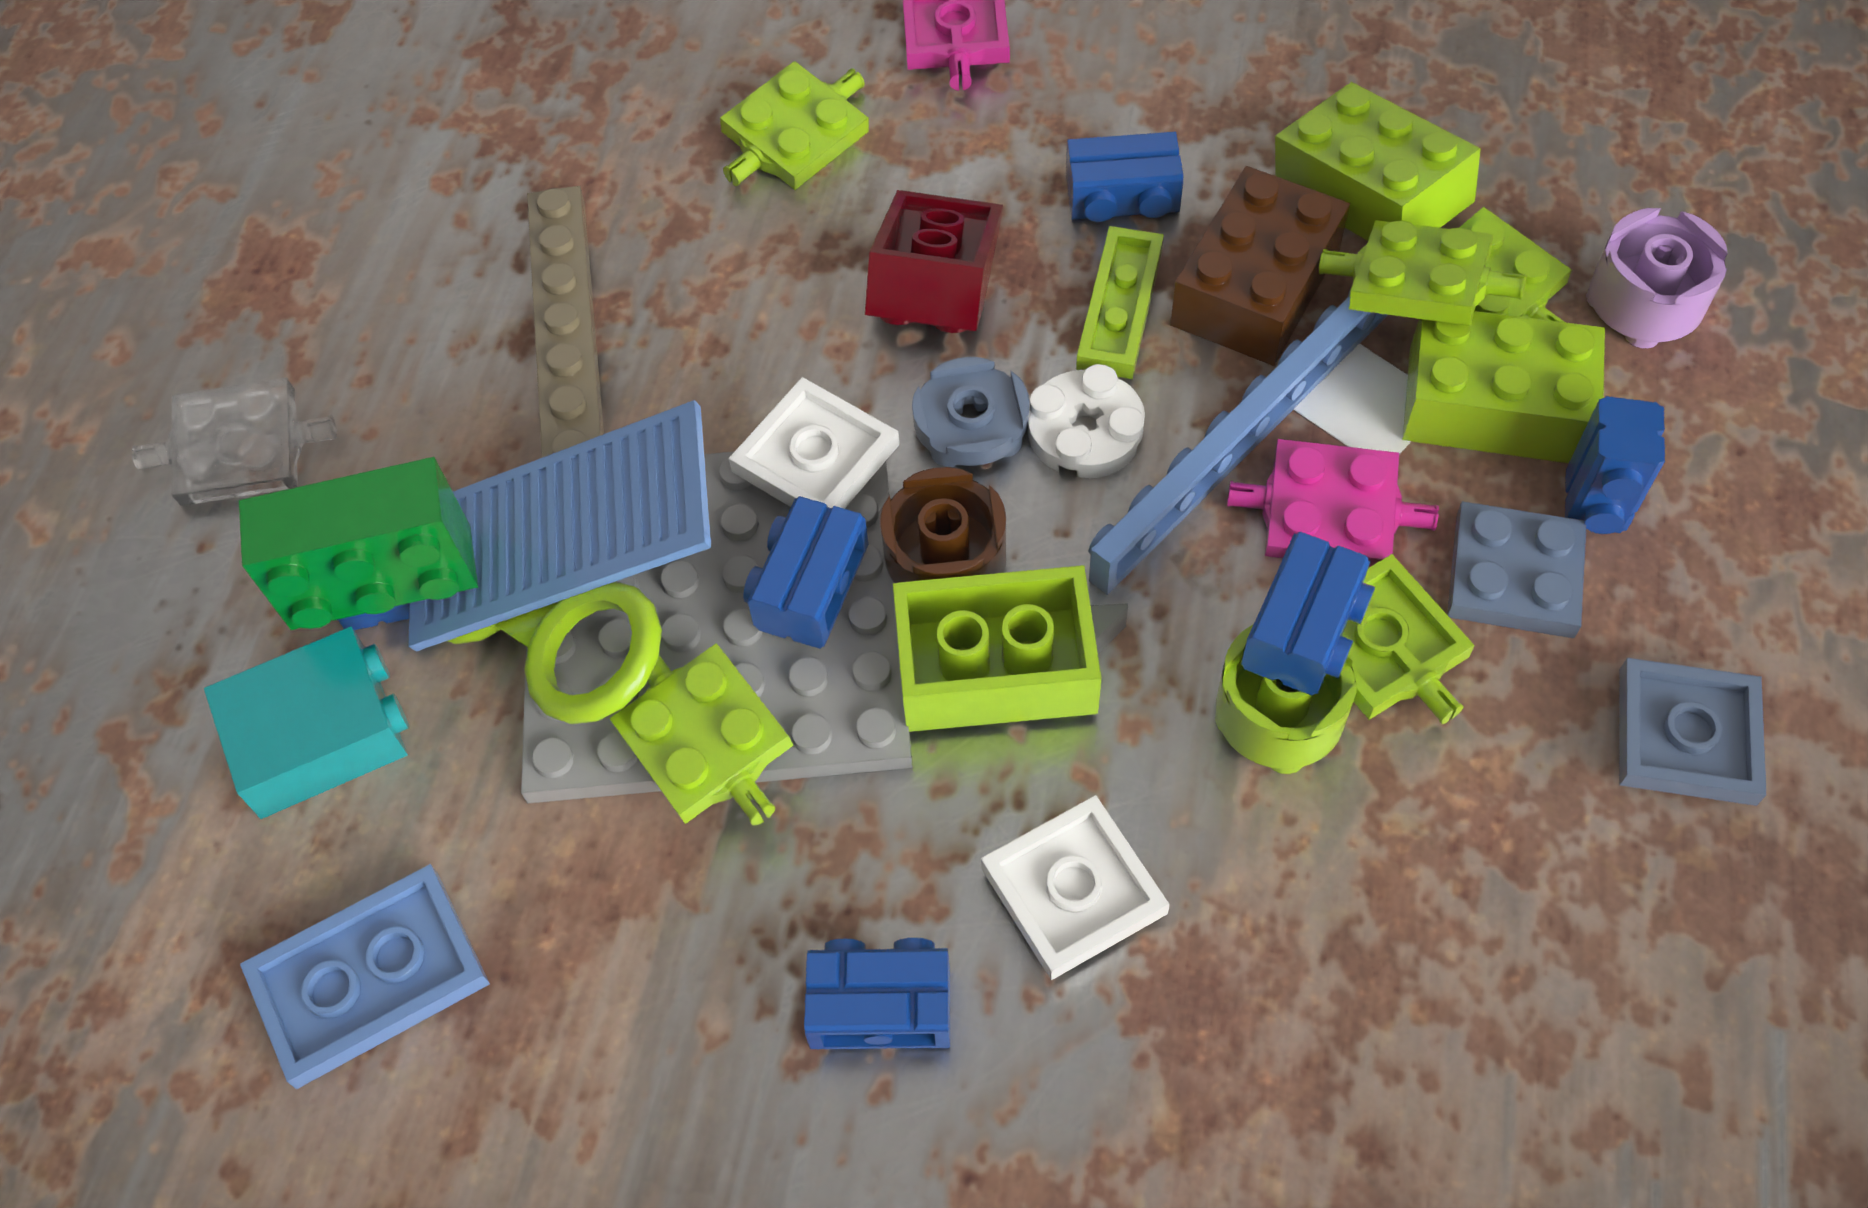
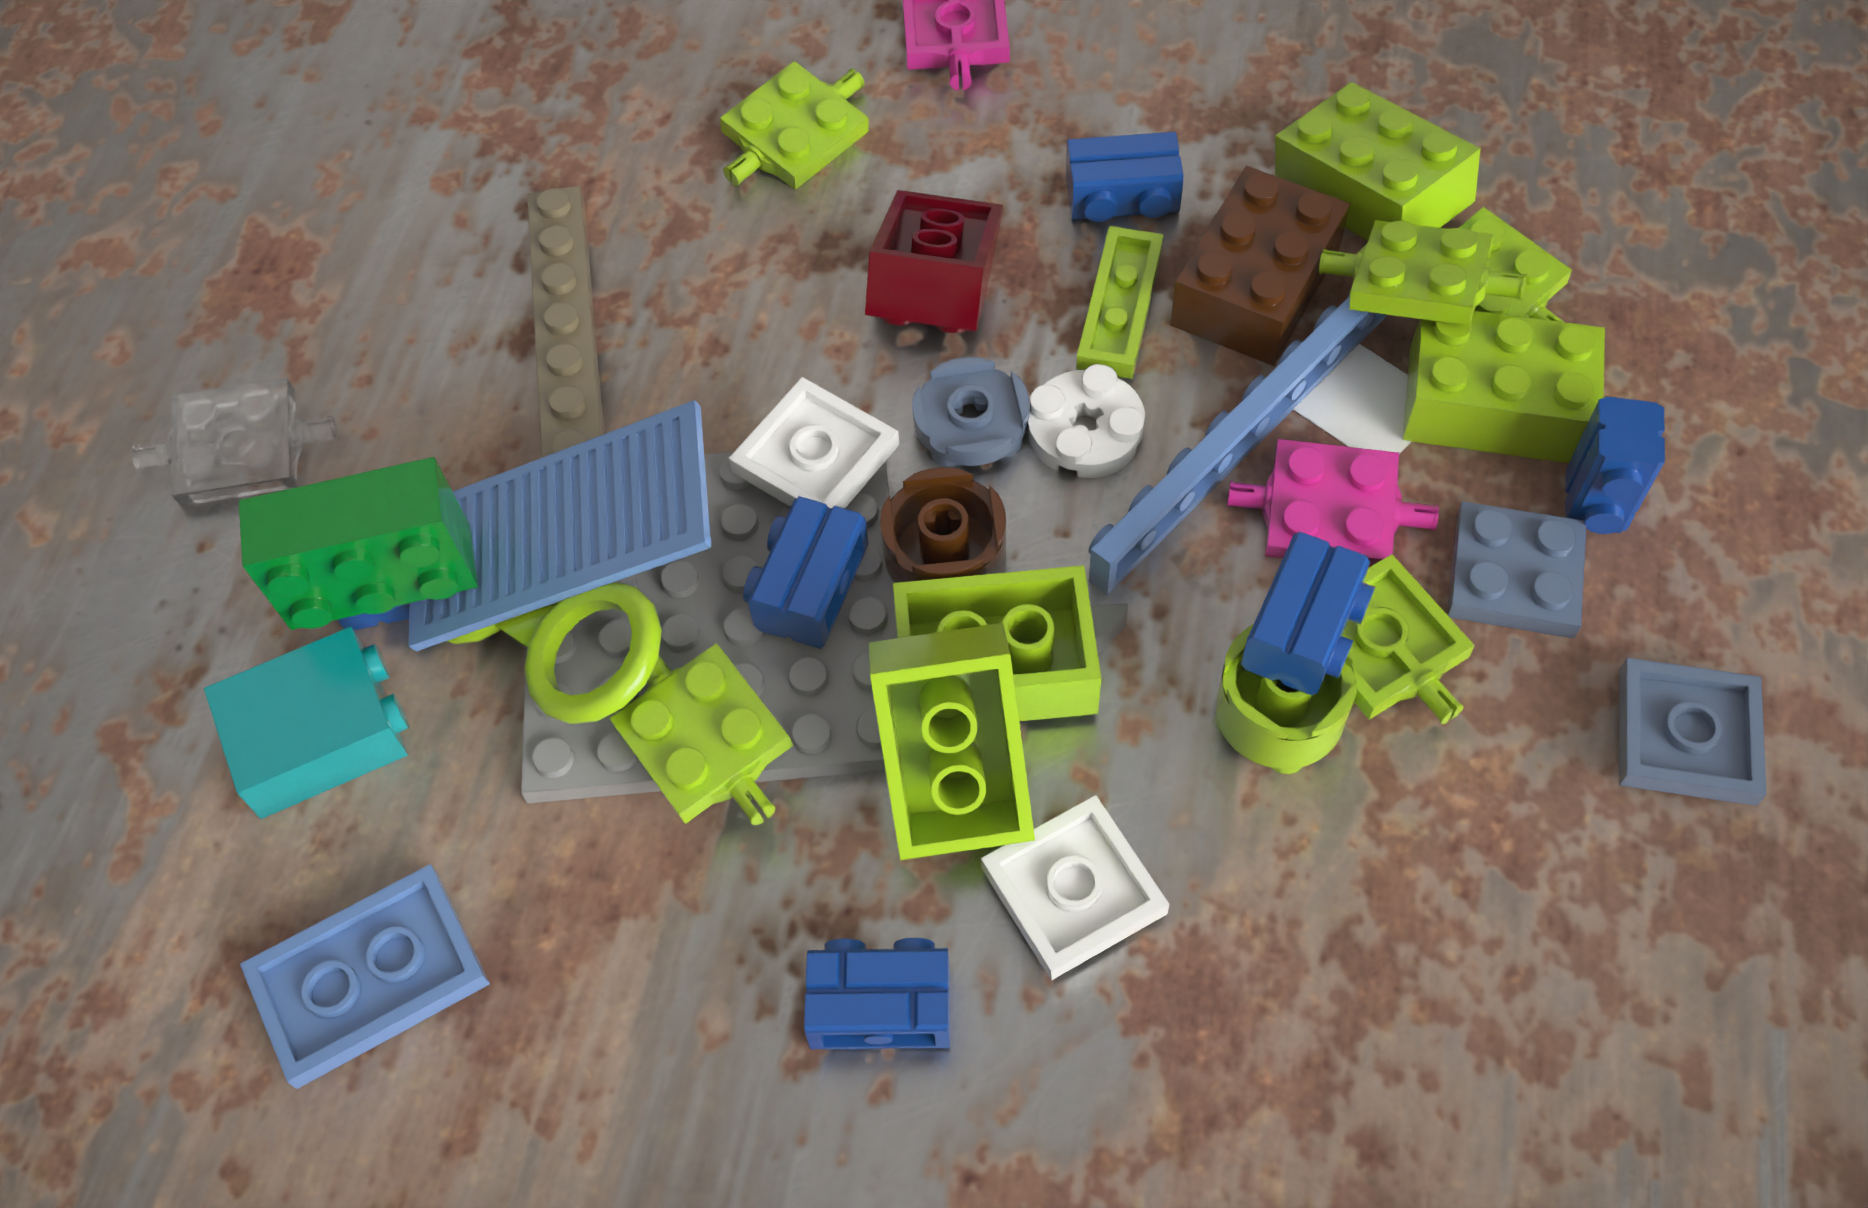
lavender brick [1586,208,1728,348] -> none
none -> lime brick [869,623,1035,860]

